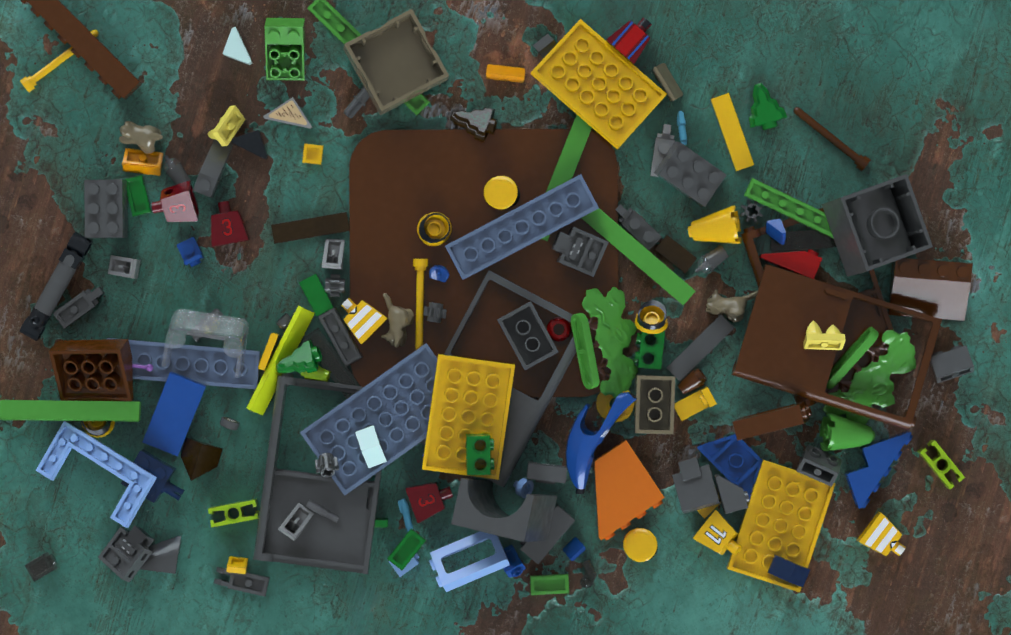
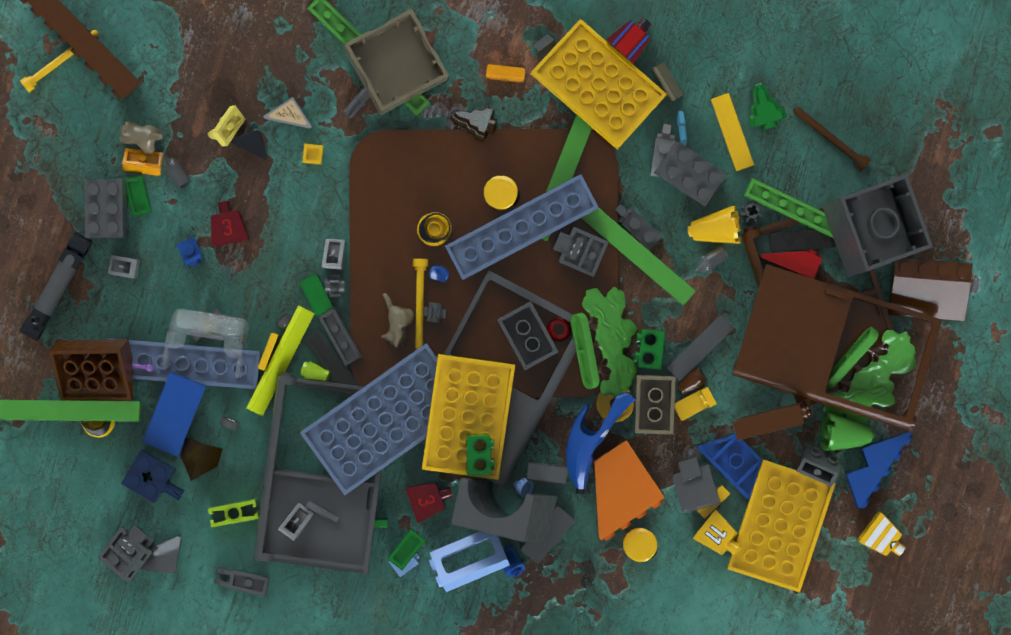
clear smoke brick [25,552,57,582] -> none
light blue plate [36,421,157,528] -> none
dark grey hinge [53,287,105,329] -> none
torso [151,181,199,222] -> none
dark grey slope [193,140,233,198] -> none
light aqua slope [222,27,253,65] -> none
yellow tile [226,556,248,574] -> none
bright green slope [264,18,305,80] -> none
dark brown tile [271,212,350,244] -> none
green rock [276,340,323,373] -> none
dark grey gear [315,453,339,477] -> none
torso [341,298,388,344] -> none
light aqua slope [355,425,387,468] -> none
medium azure piece [398,498,413,531] -> none
bright green tile [530,574,569,595] -> none
blue slope [563,537,586,561] -> none
piece [635,300,668,334] -> none
dark brown tile [655,235,697,273] -> none
dark tan animal [705,289,758,322] -> none
dark grey slope [714,474,750,514] -> none
blue slope [766,218,786,245] -> none
dark blue slope [768,555,810,587] -> none
light yellow tile [803,320,846,350] -> none
lime piece [917,439,965,490] -> none
dark grey brick [930,345,974,383] -> none

